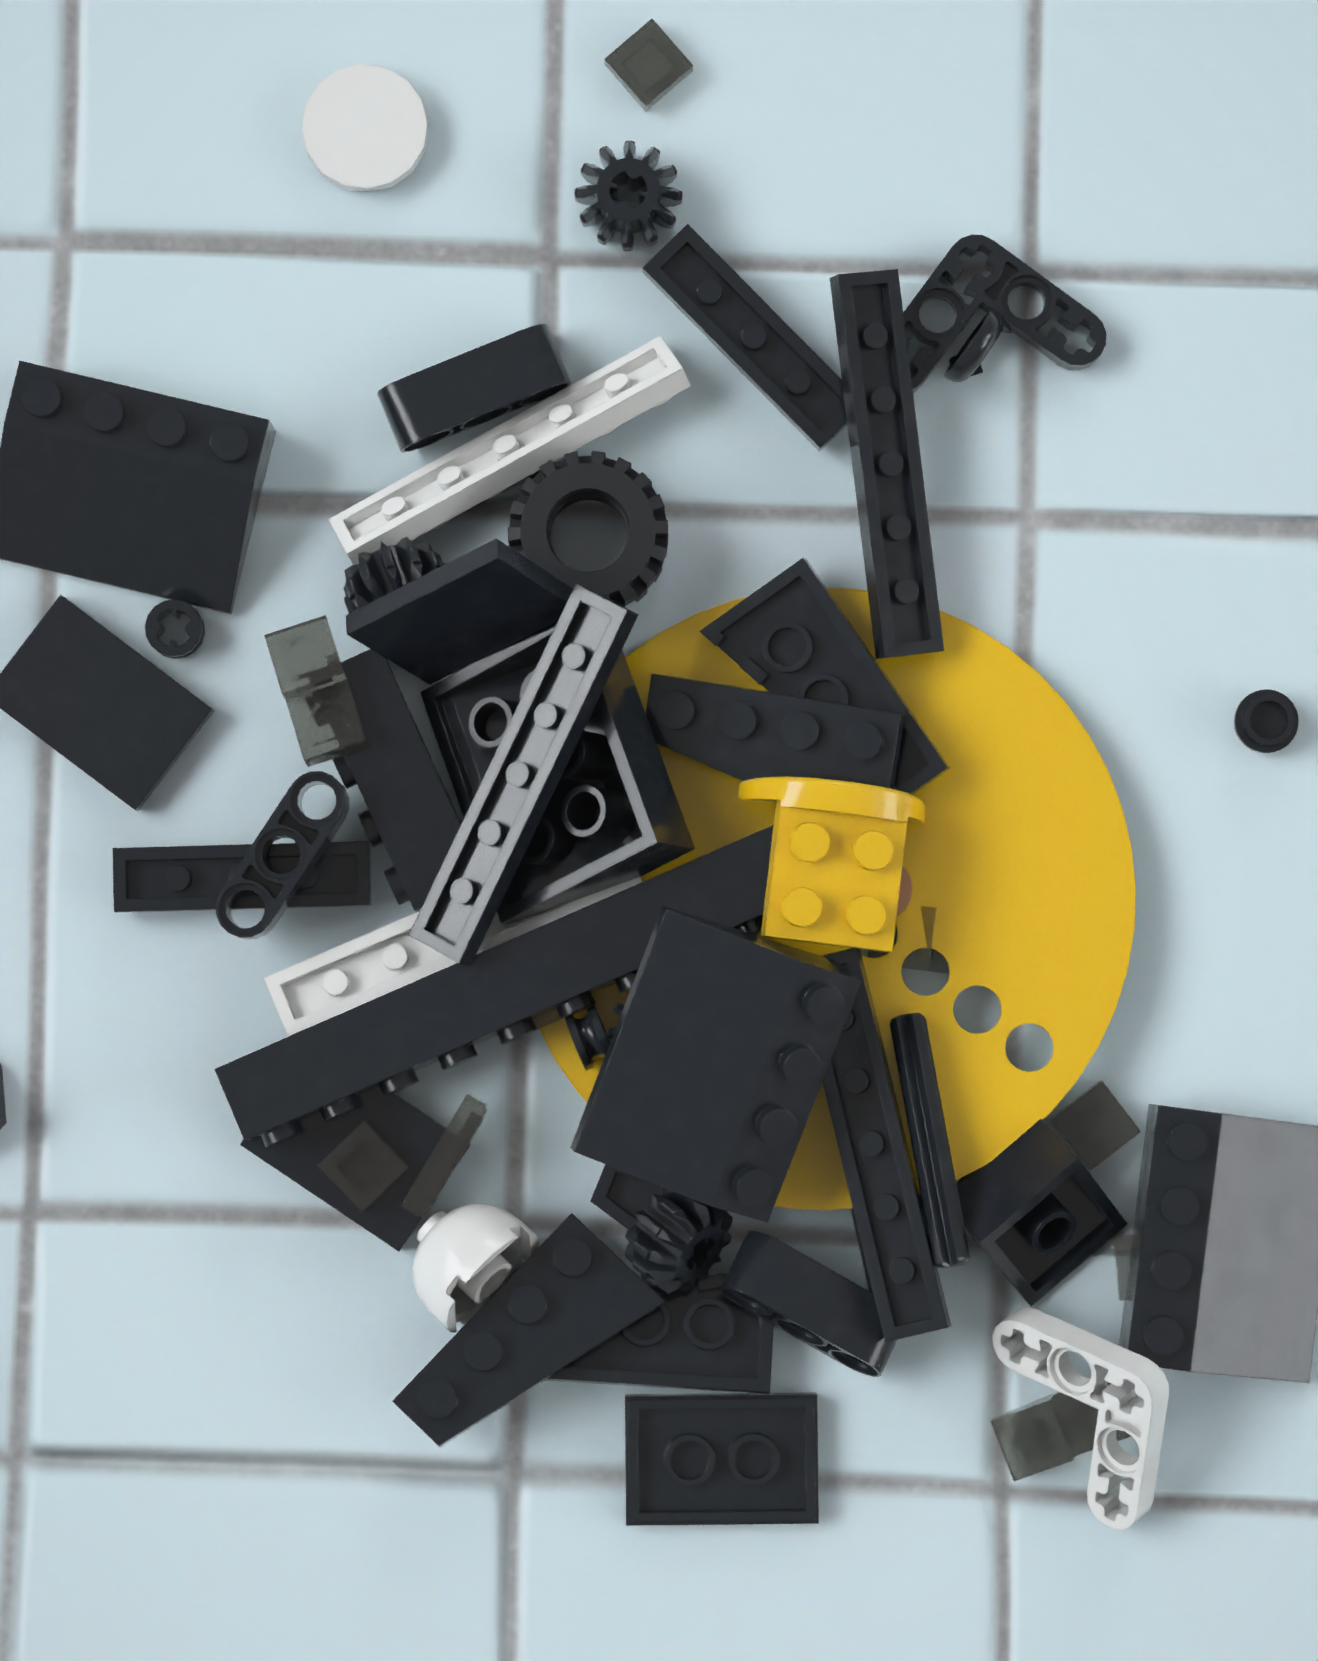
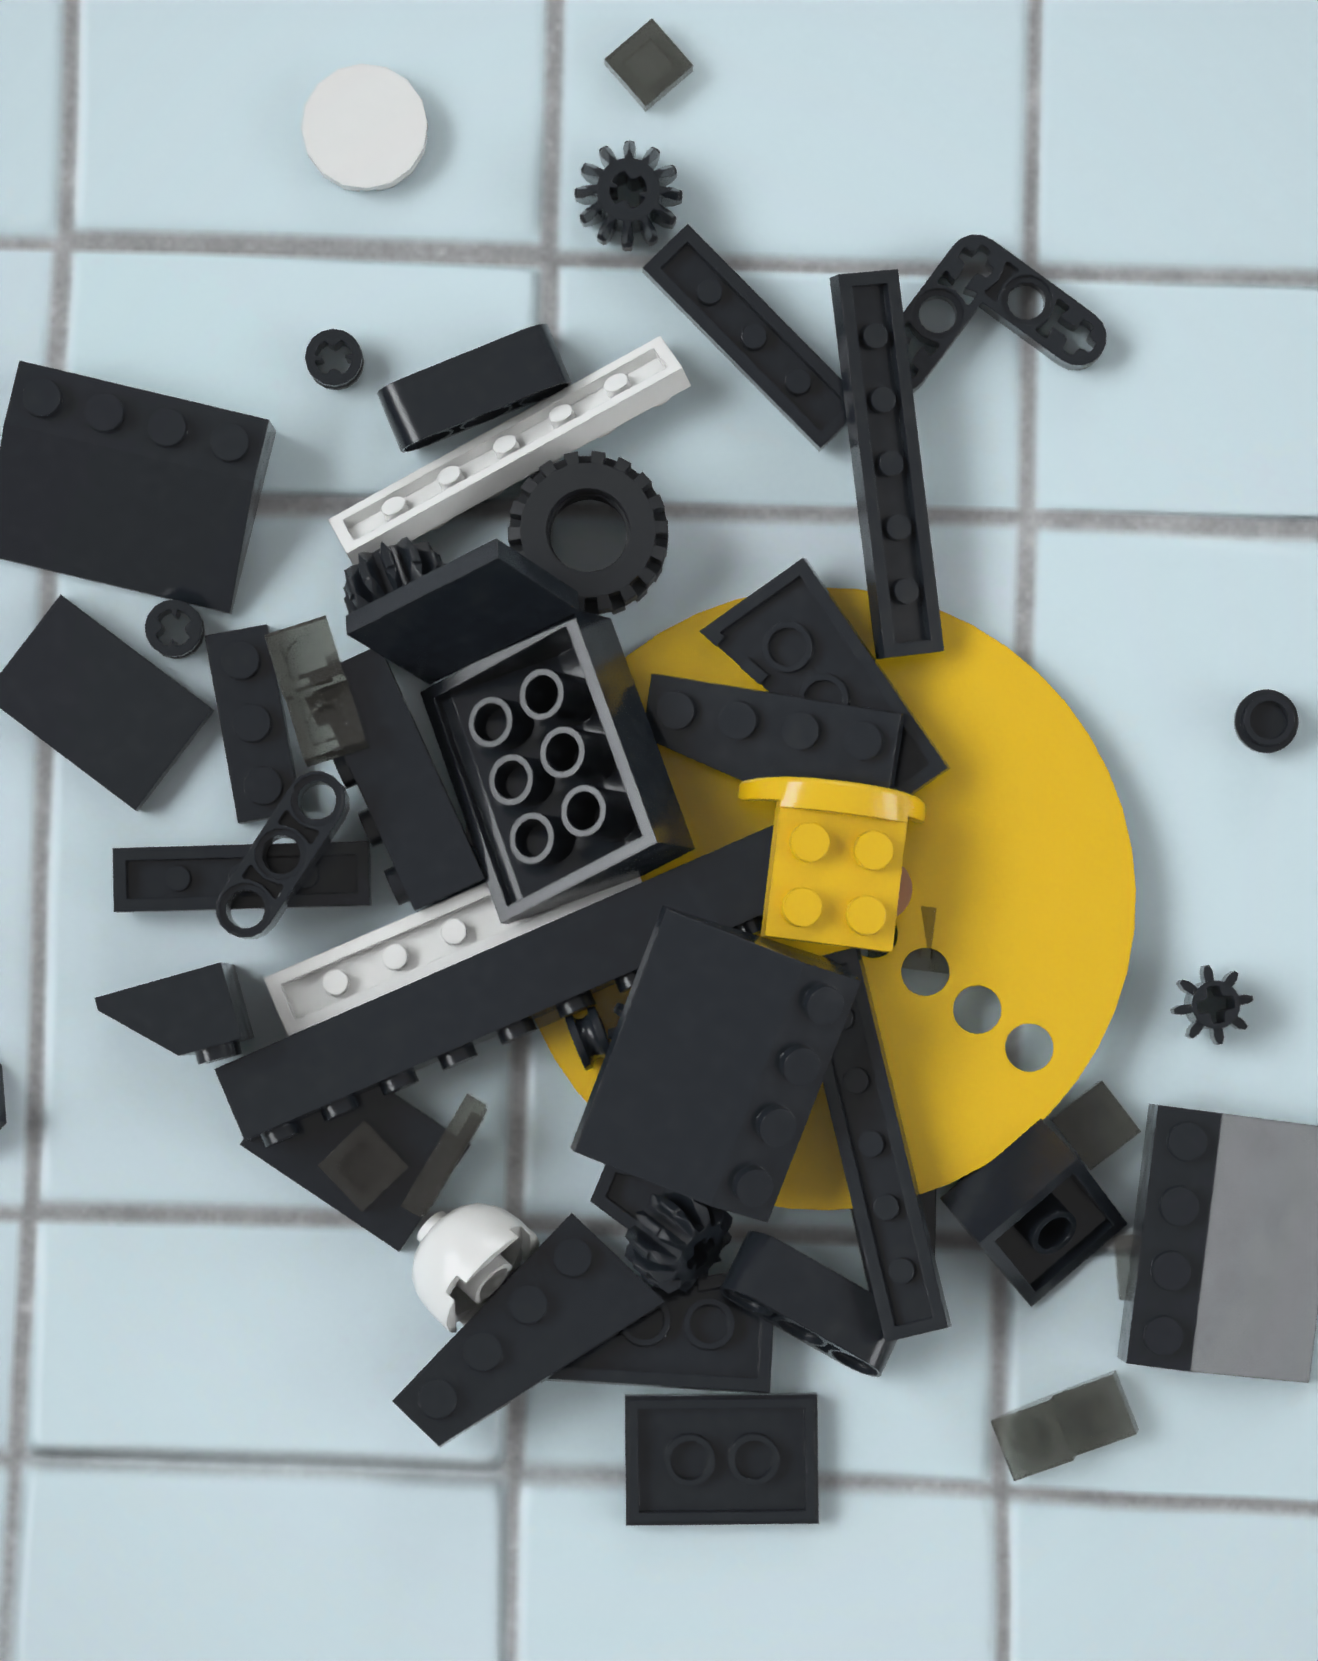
plate [409,584,639,966] -> none
black axle [890,1013,970,1268] -> none
black piece [944,307,1012,382] -> none
white beam [992,1307,1169,1530] -> none
none -> black slope [95,962,254,1065]
none -> black plate [205,624,297,824]
none -> black bush [305,329,364,390]
none -> black gear [1170,965,1253,1045]

